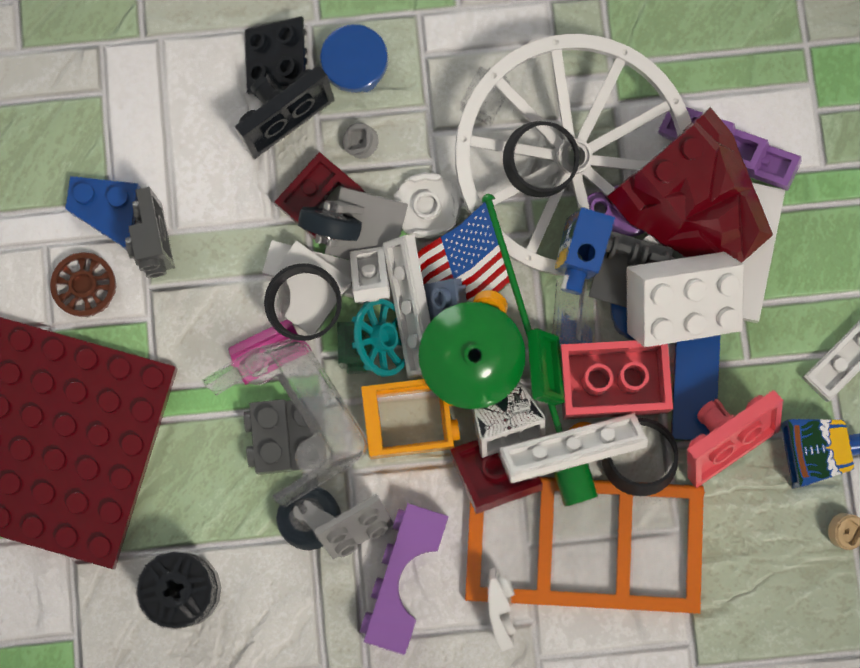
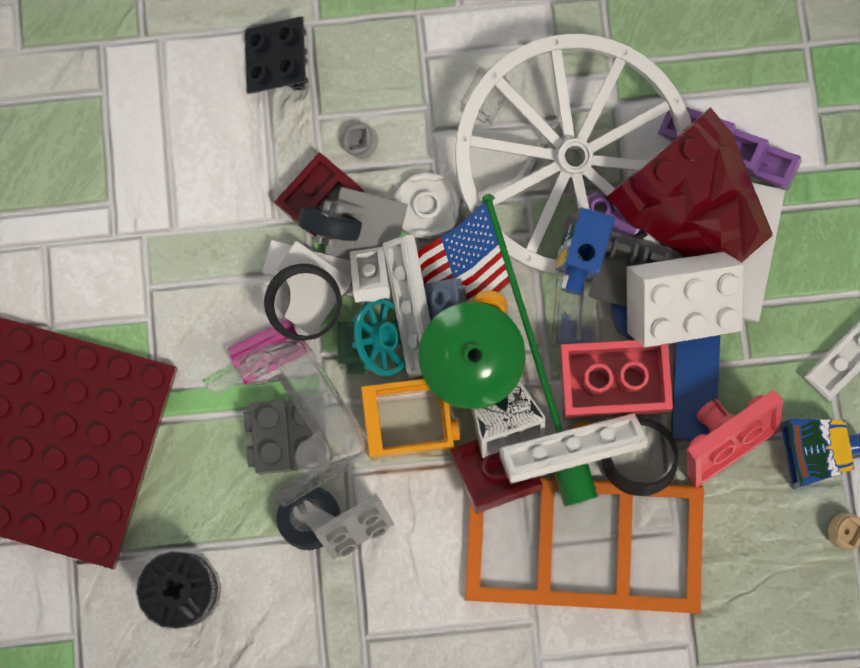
copper wheel [50,253,116,317] -> none
blue wing [65,176,140,250] -> none
dark grey plate [125,187,175,278] -> none
black plate [235,65,335,160] -> none
blue tile [320,24,388,93] -> none
medium lavender arch [360,503,448,655] -> none
white slope [488,567,518,652] -> none
black tyre [503,121,580,197] -> none
green tile [527,328,565,406] -> none

